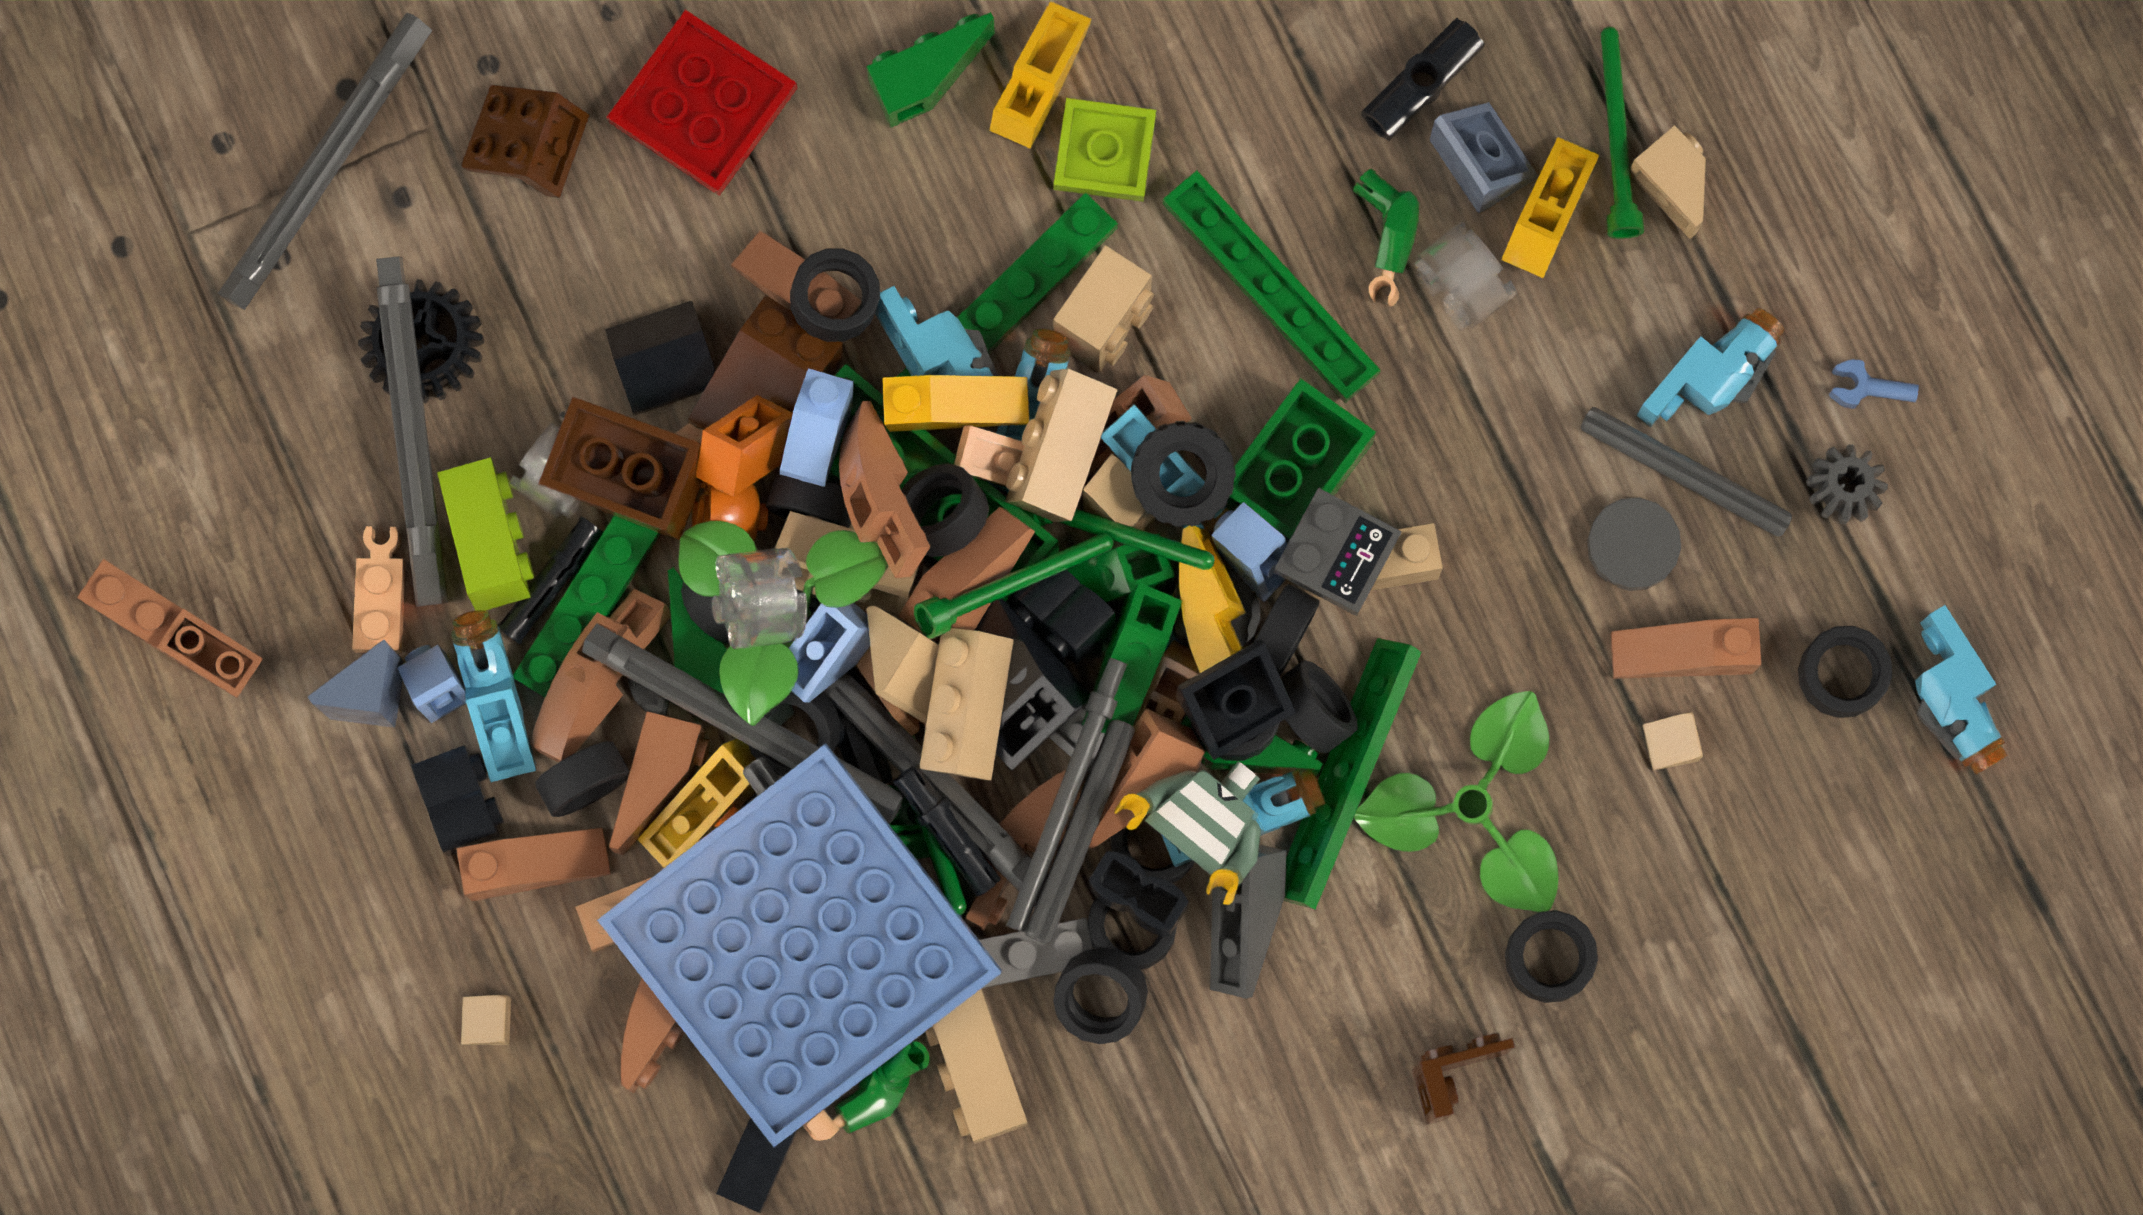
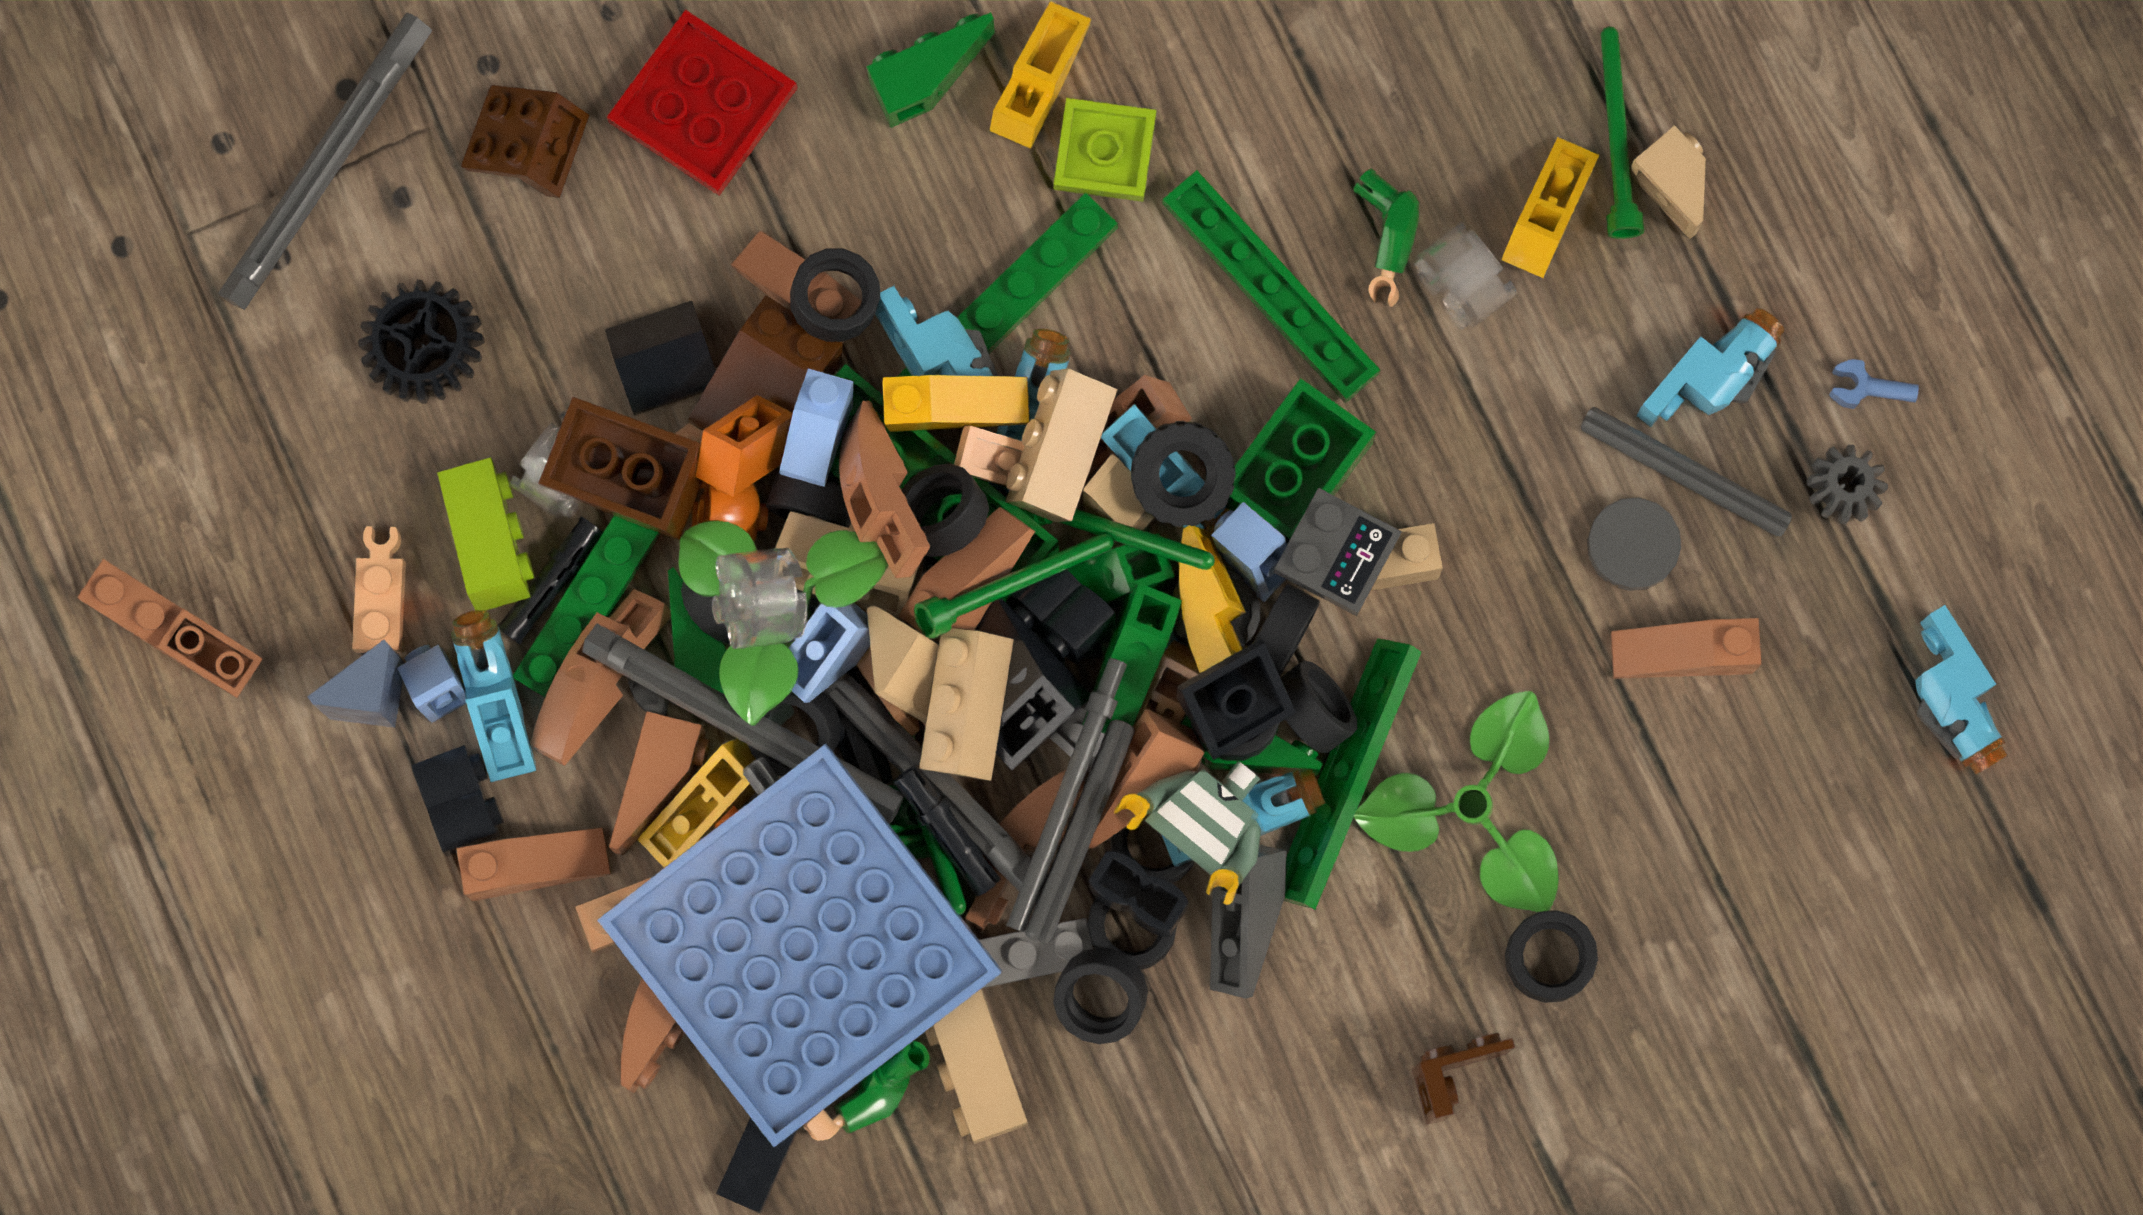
dark grey piece [376,256,448,607] -> none
tan slope [461,995,511,1045] -> none
black tyre [535,741,630,817] -> none
tan brick [1053,245,1154,373] -> none
black piece [1361,18,1485,141] -> none
sand blue slope [1429,102,1538,214] -> none
tan slope [1642,712,1703,771] -> none
black tyre [1798,626,1892,718] -> none

